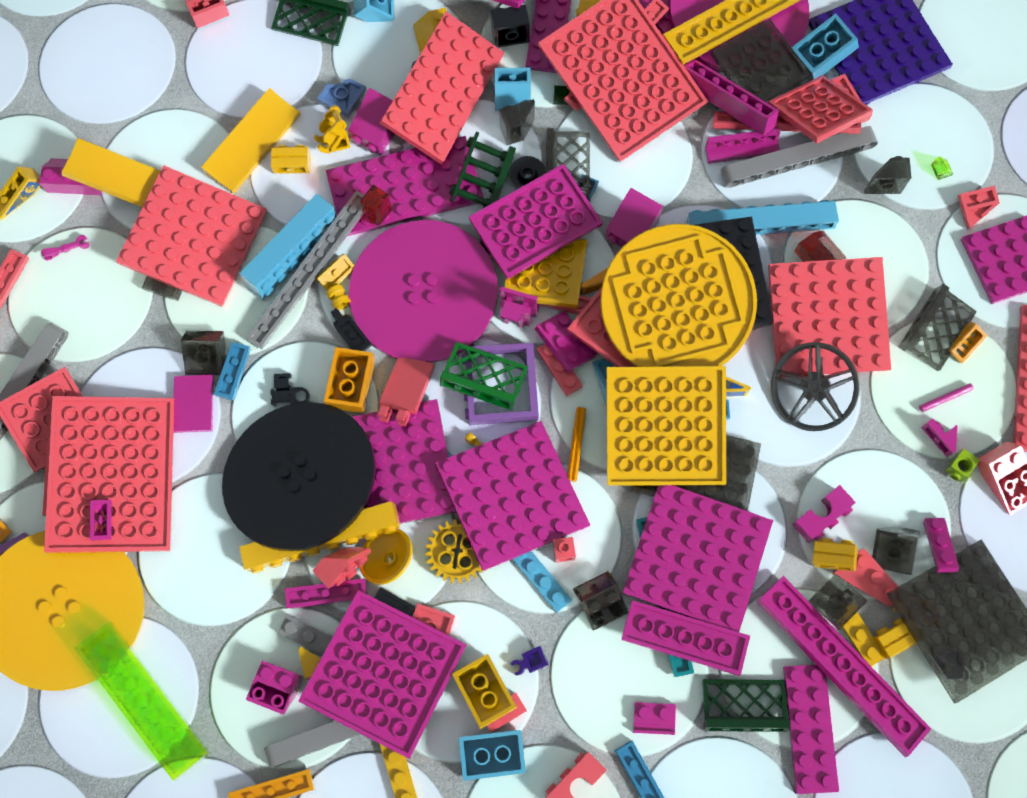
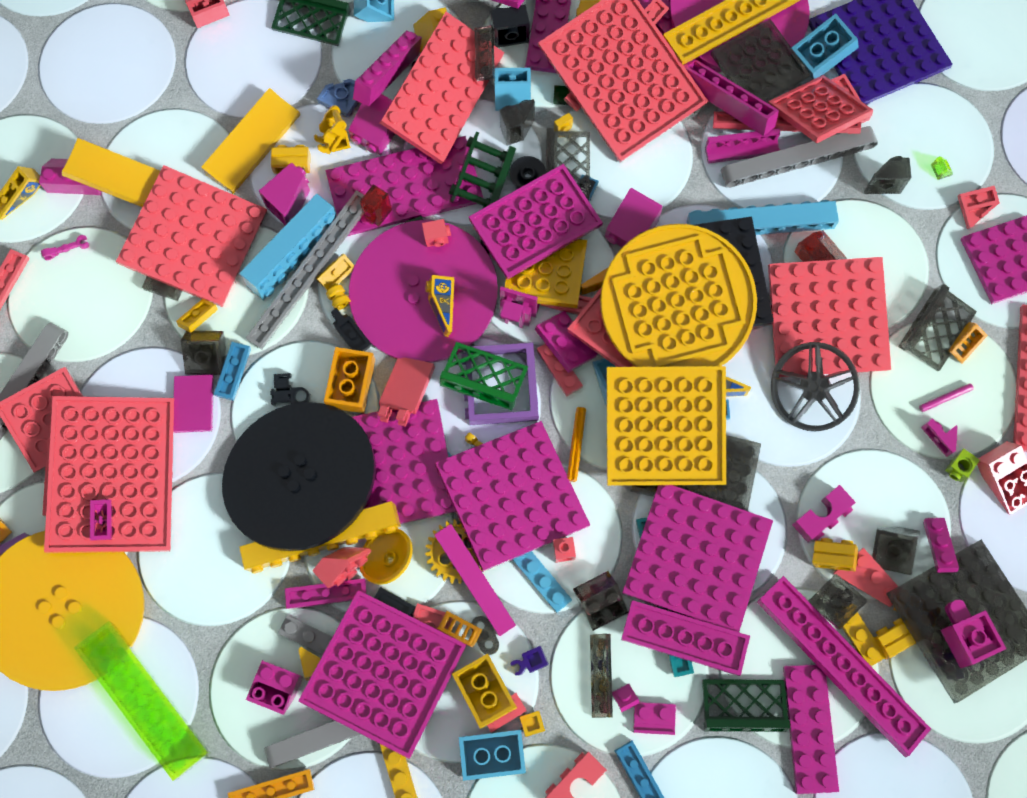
none -> yellow plate [176,299,218,333]
none -> dark pink slope [259,162,310,226]
none -> dark pink brick [353,30,422,106]
none -> coral brick [422,219,451,247]
none -> slope [425,275,454,337]
none -> dark pink tile [434,524,516,637]
none -> light orange slope [437,611,483,648]
none -> clear smoke plate [471,616,499,656]
none -> clear smoke plate [474,25,495,81]
none -> yellow plate [520,711,545,737]
none -> yellow plate [554,113,573,135]
none -> clear smoke plate [590,633,613,718]
none -> dark pink plate [611,684,640,712]
none -> dark pink brick [941,599,1007,669]

